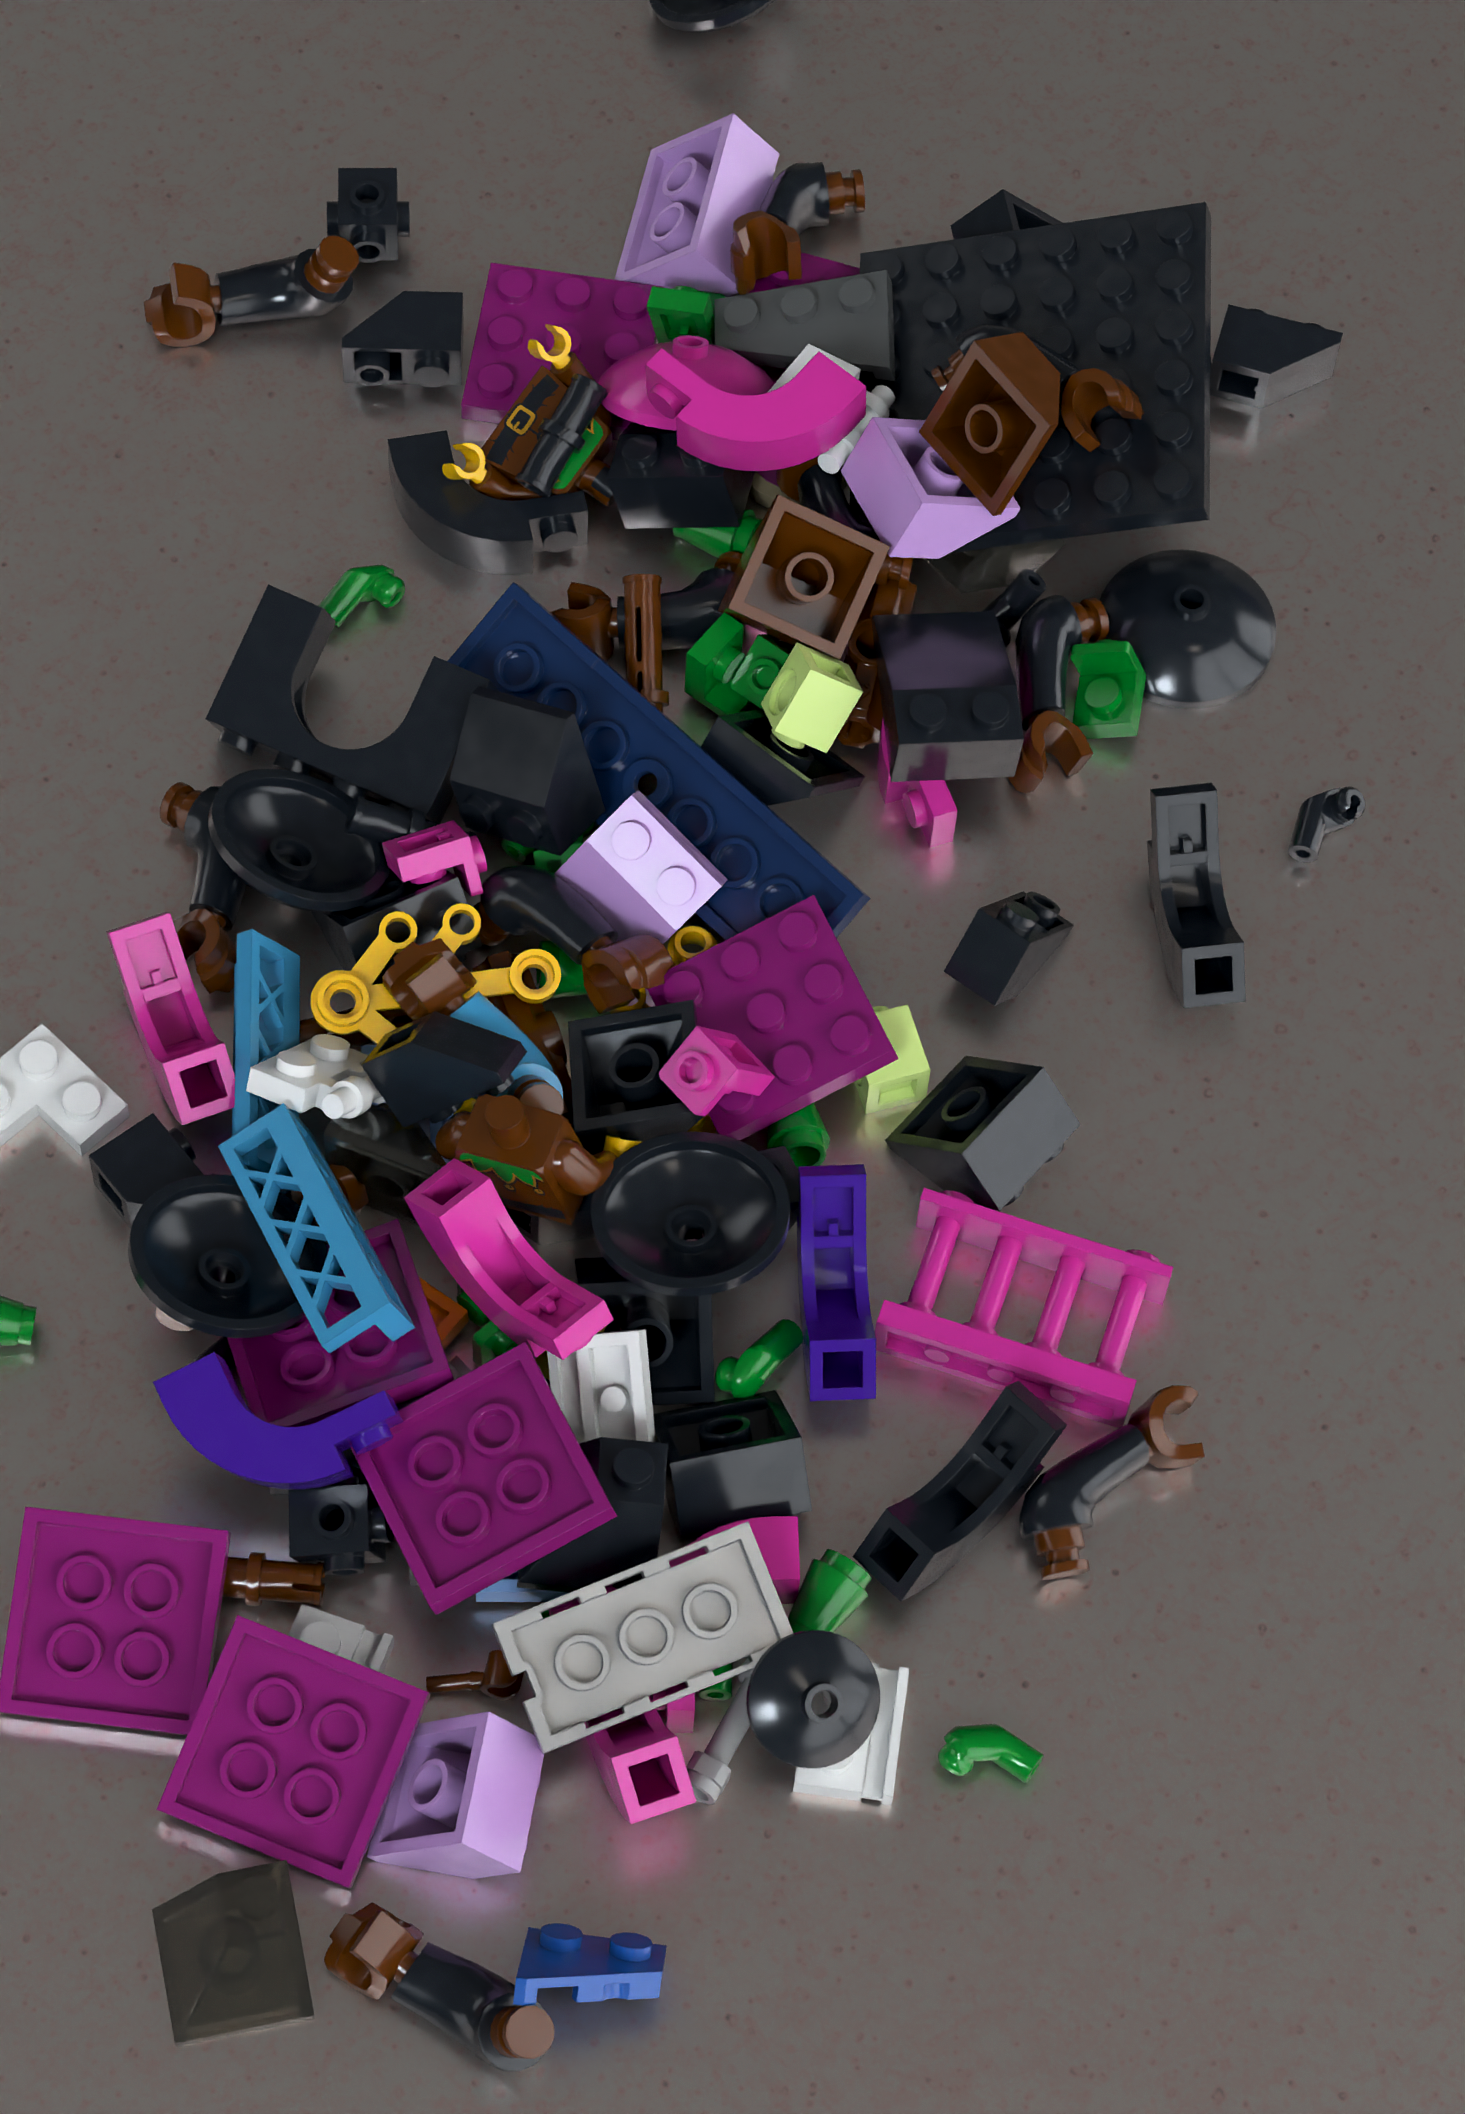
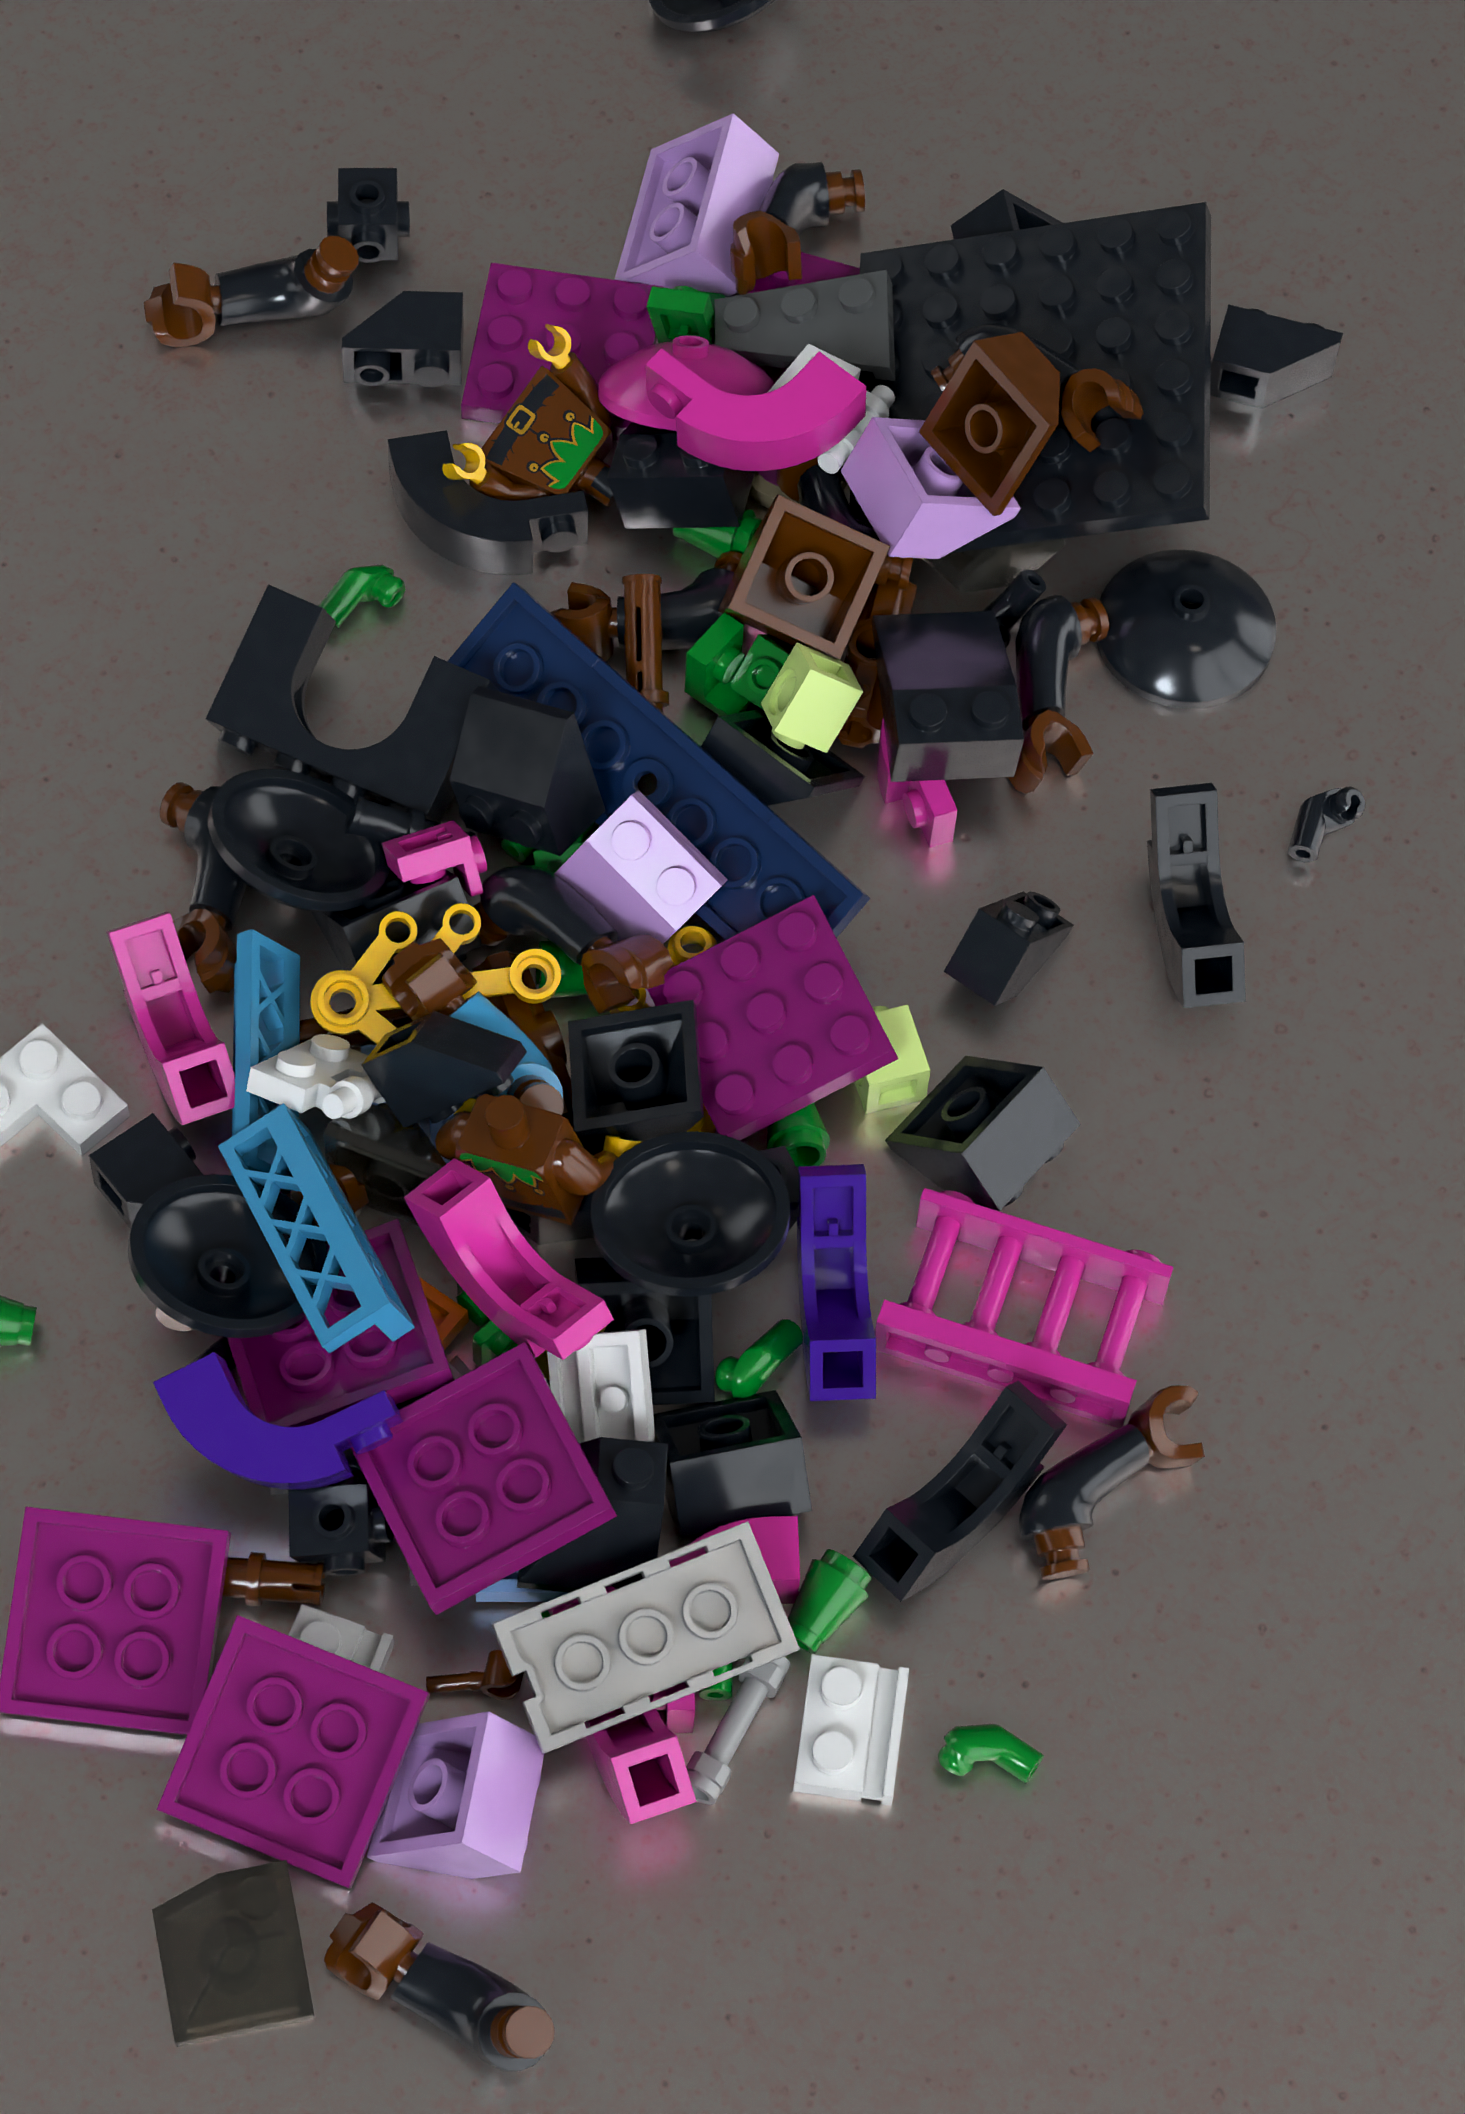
blue wing [513,1923,667,2006] -> none
black pin [515,373,608,498] -> none
dark pink bracket [659,1026,775,1116] -> none
black dish [746,1630,880,1768] -> none
green bracket [1070,639,1146,739] -> none

